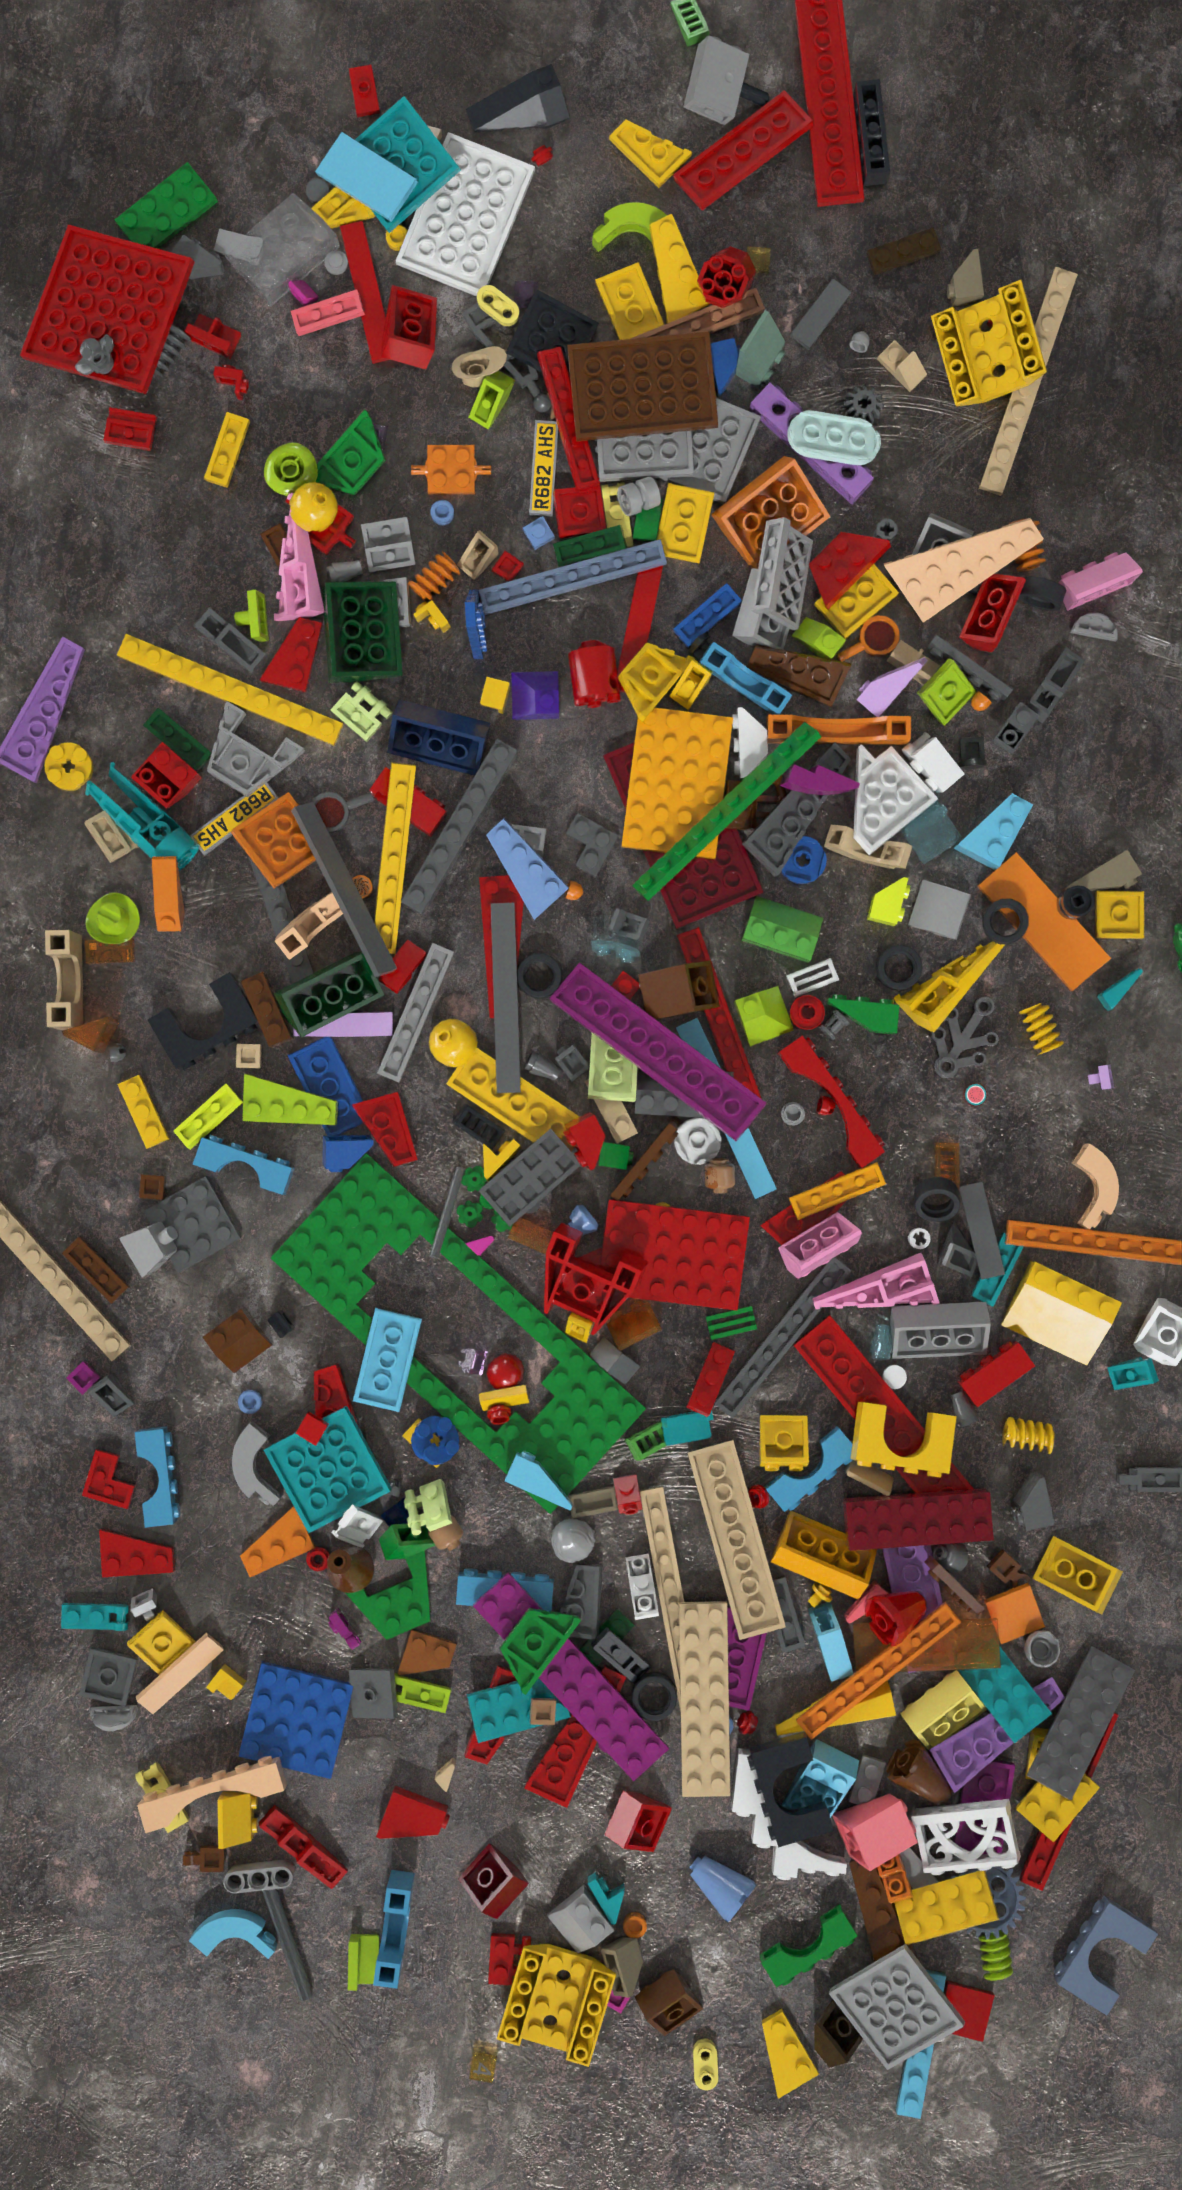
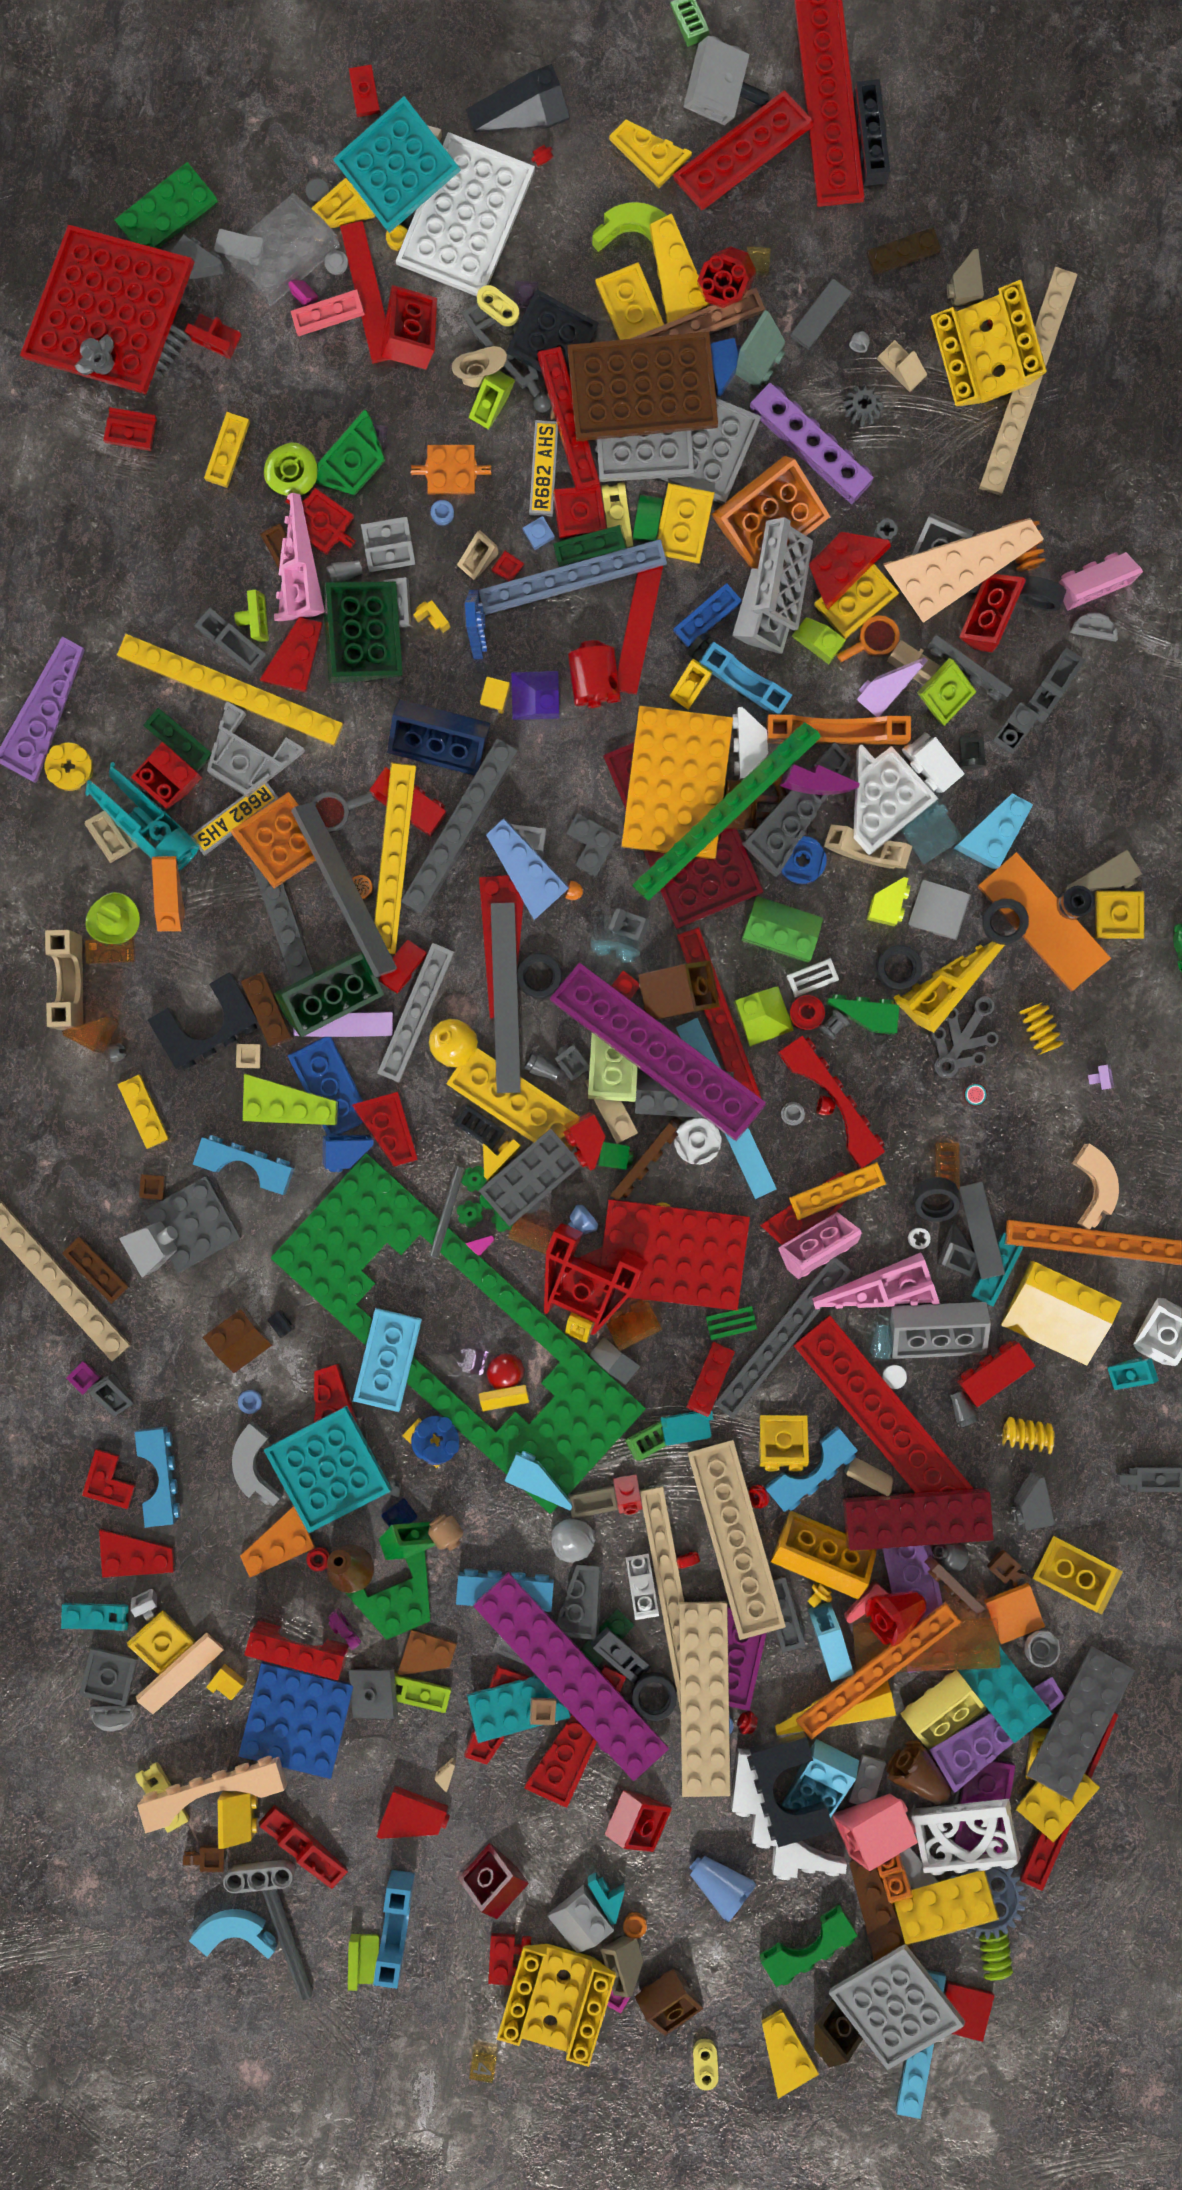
neon yellow plate [174,1084,243,1150] -> none
red bracket [213,364,249,400] -> none
light nougat arch [275,892,343,960] -> none
yellow cylinder [289,482,338,532] -> none
red tile [295,1412,329,1446] -> none
medium azure tile [315,132,418,222] -> none
yellowish green plate [331,681,393,742] -> none
white plate [331,1505,383,1548] -> none
yellowish green plate [404,1479,452,1535] -> none
orange piece [408,551,461,602] -> none
red plate [487,1404,511,1425] -> none
green wing [500,1608,581,1695] -> none
light grey wheel [617,476,661,517] -> none
yellow wing [618,643,695,722] -> none
medium nougat head [704,1158,735,1193] -> none
reddish brown wing [747,645,852,707] -> none
light aqua tile [787,410,881,465] -> none
yellow arch [851,1402,957,1478] -> none
orange hinge [971,691,992,711] -> none
sand blue arch [1054,1895,1158,2016] -> none
teal slope [1097,969,1143,1011] -> none
none -> red arch [244,1620,349,1680]
none -> red tile [676,1552,701,1569]

